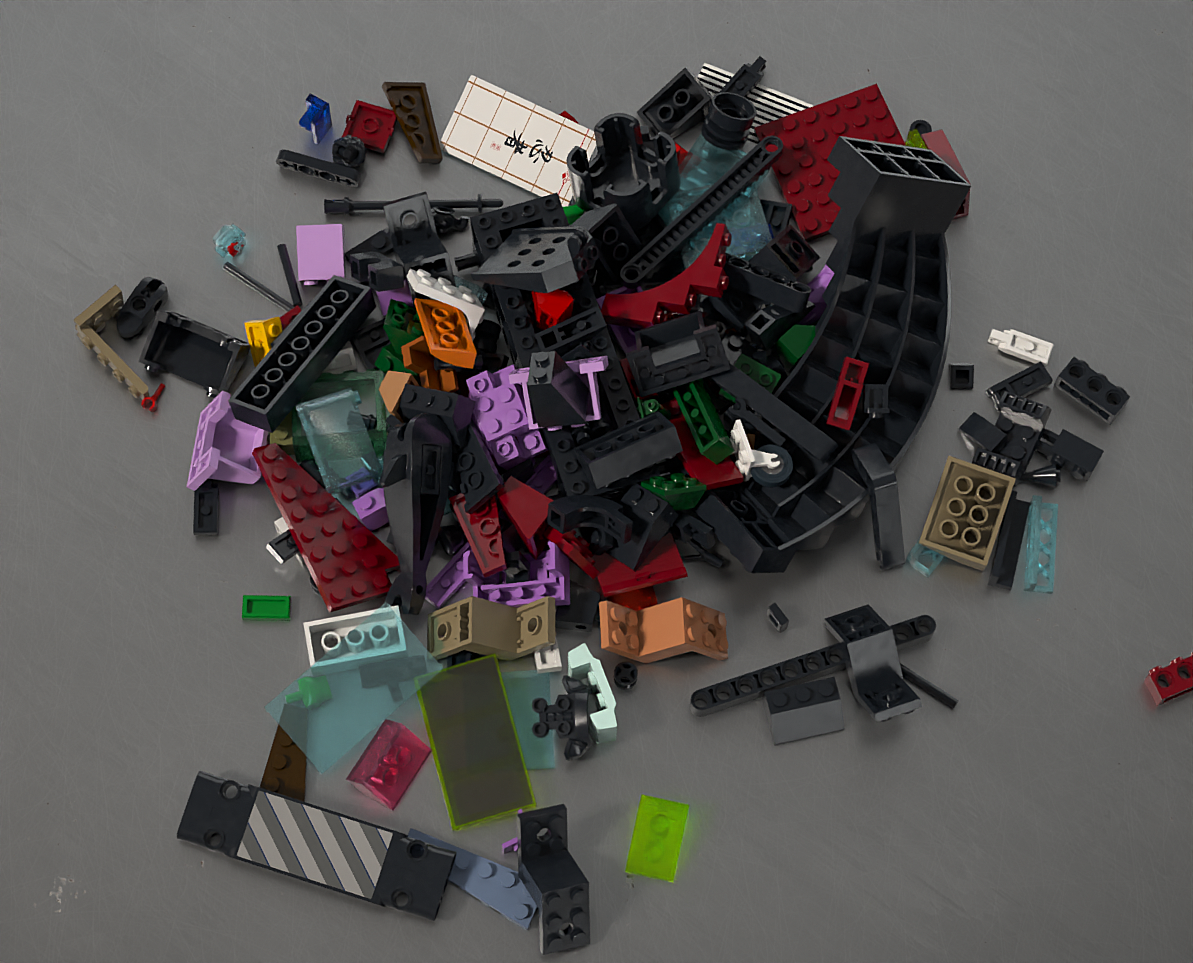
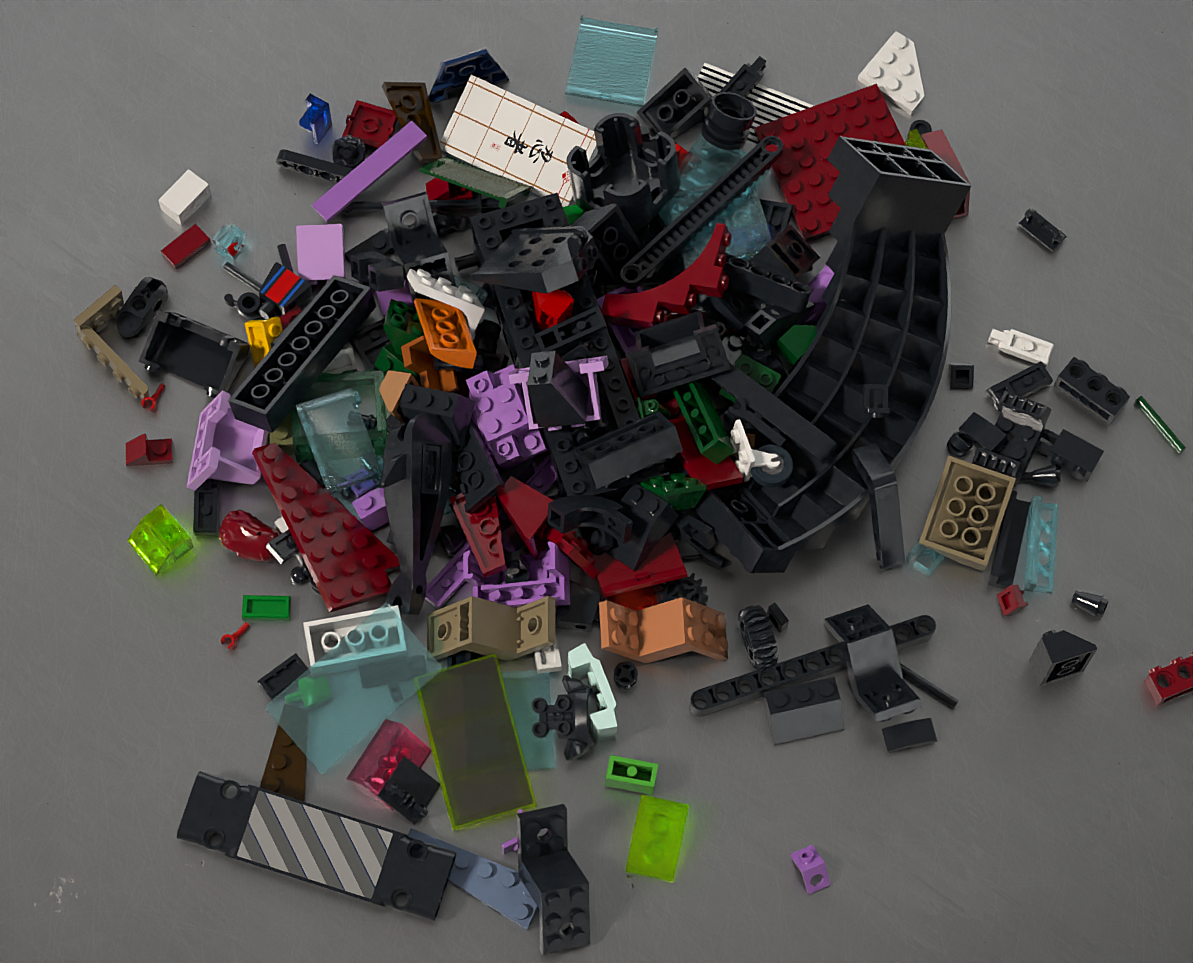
dark red slope [826,357,869,431] -> none
none -> dark red slope [126,434,173,466]
none -> clear neon green slope [127,503,194,576]
none -> white panel [158,169,211,226]
none -> dark red tile [161,223,211,269]
none -> dark red piece [219,509,282,563]
none -> red hand [220,622,250,650]
none -> black piece [224,292,276,319]
none -> black plate [257,653,311,701]
none -> torso [258,262,312,319]
none -> black bar [290,563,311,585]
none -> medium lavender tile [312,121,427,223]
none -> black hinge [377,756,441,825]
none -> door [419,156,531,208]
none -> dark red slope [425,177,472,200]
none -> dark blue wedge [428,48,509,105]
none -> clear light blue door [565,15,658,107]
none -> bright green brick [605,755,658,795]
none -> black gear [657,573,708,606]
none -> black gear [738,605,778,670]
none -> medium lavender bracket [790,845,830,894]
none -> white plate [858,31,925,115]
none -> black slope [882,718,937,753]
none -> black tile [947,431,973,457]
none -> dark red tile [997,585,1029,616]
none -> black hinge [1018,208,1067,252]
none -> black slope [1029,630,1097,686]
none -> black cone [1071,590,1109,617]
none -> dark green bar [1135,396,1186,454]

